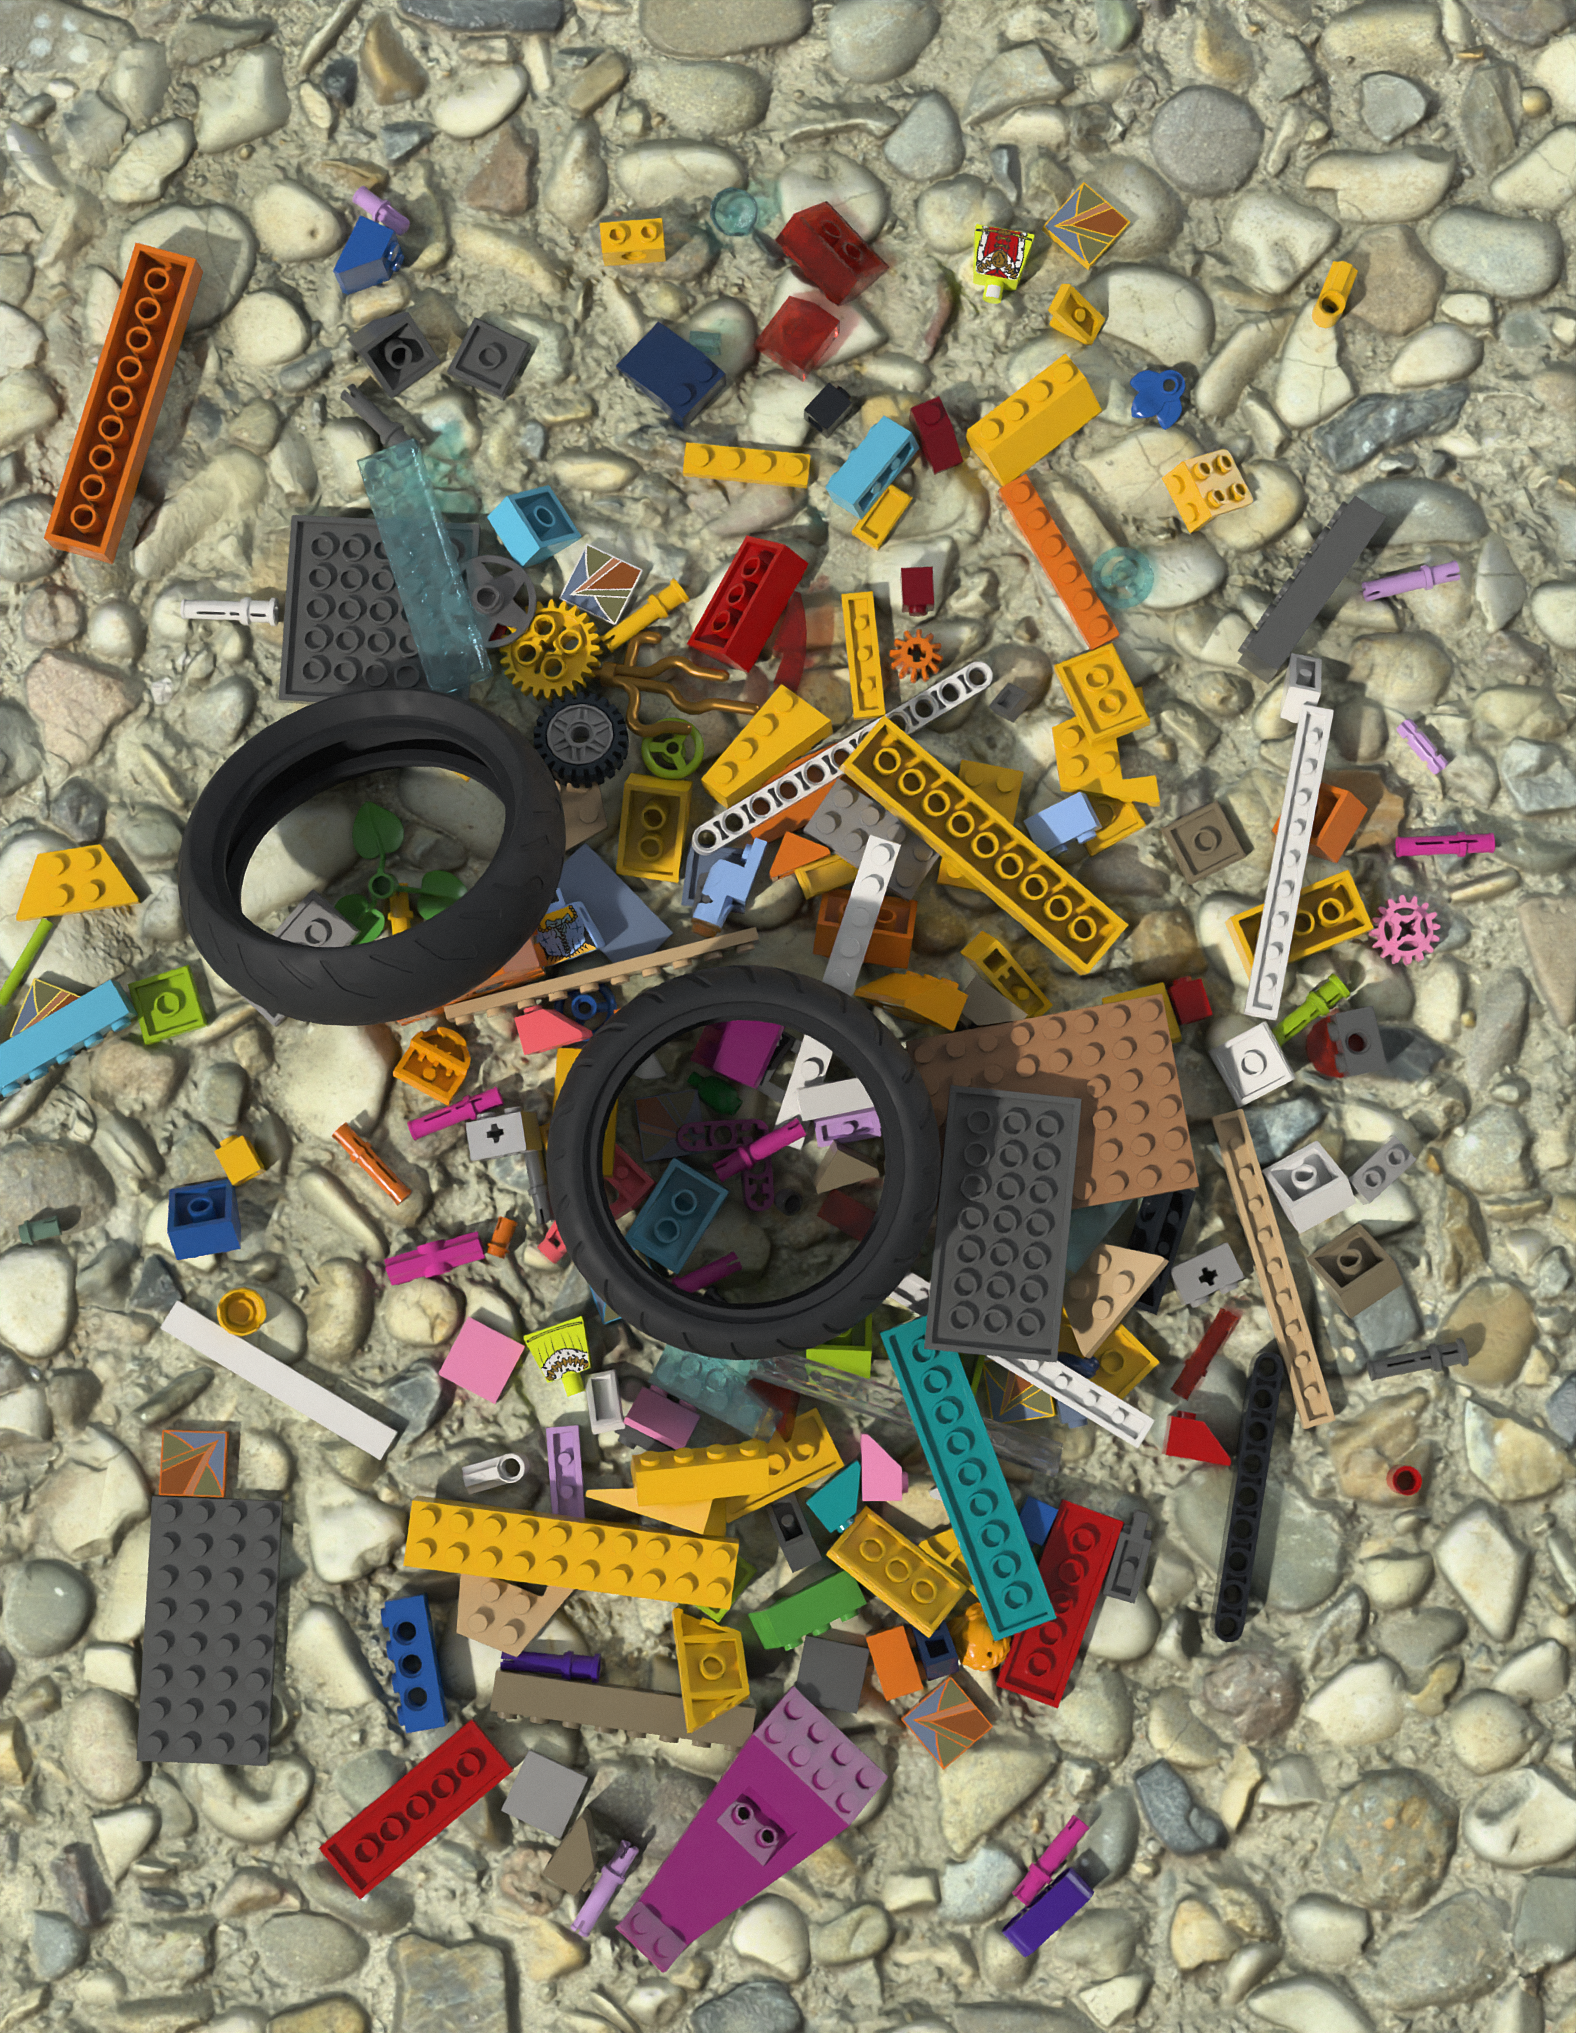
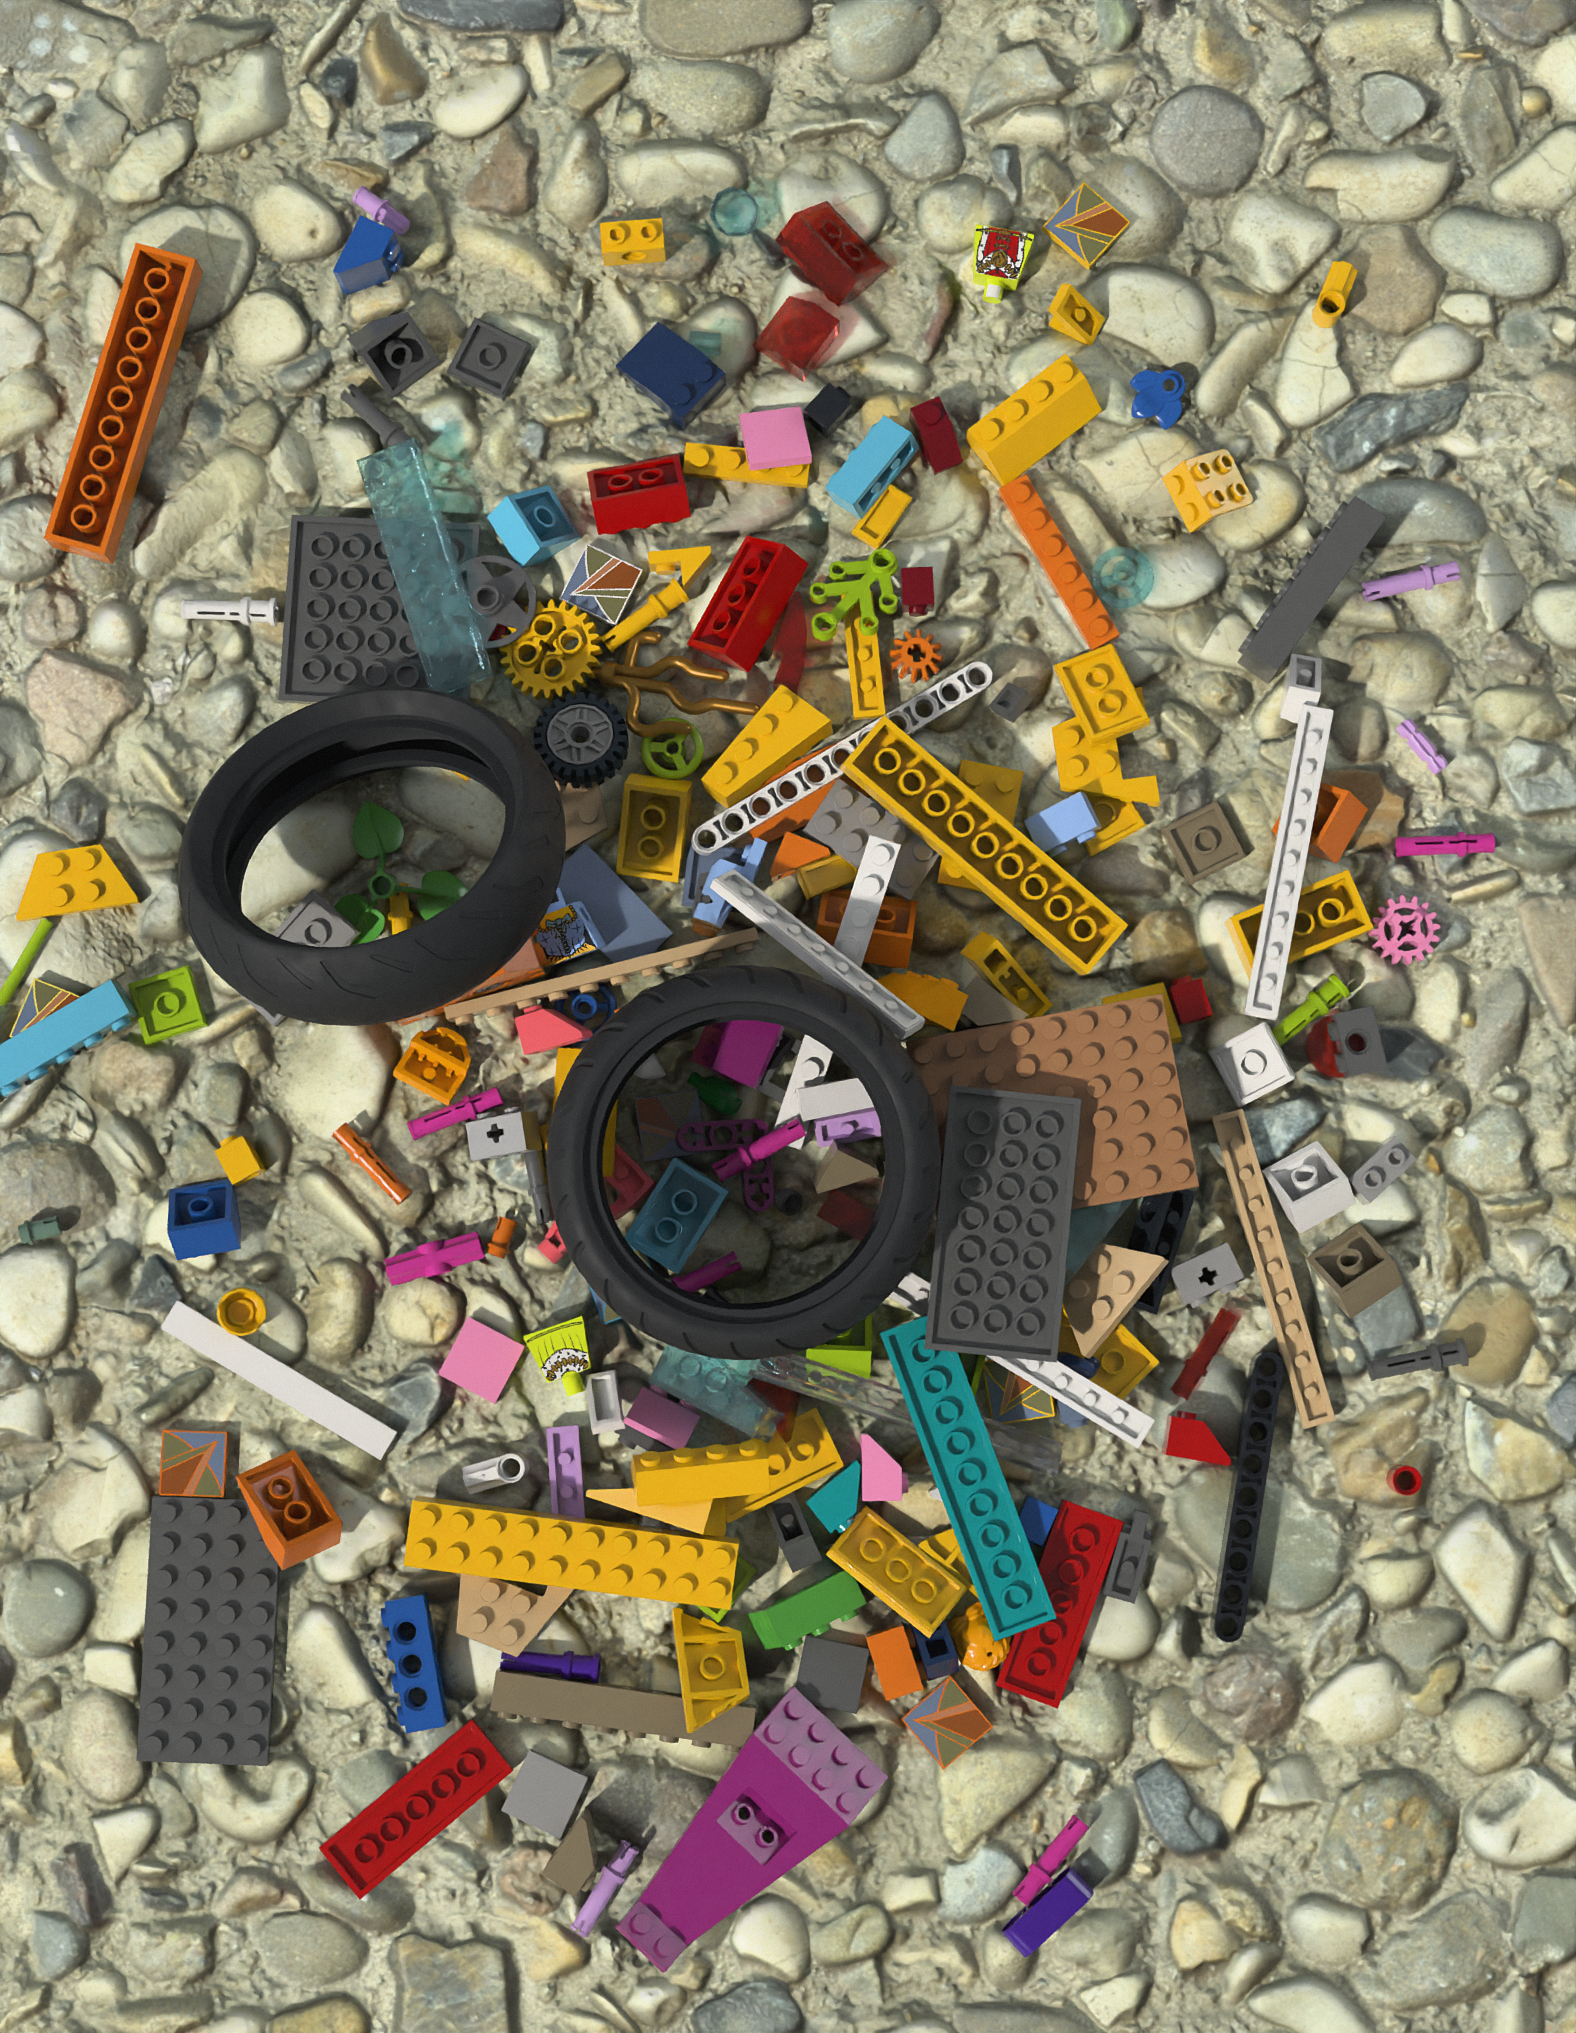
none -> orange slope [236,1449,343,1571]
none -> red slope [587,454,691,535]
none -> yellow slope [648,546,712,592]
none -> white tile [710,869,925,1040]
none -> bright pink tile [739,406,812,471]
none -> lime plant [809,548,898,641]

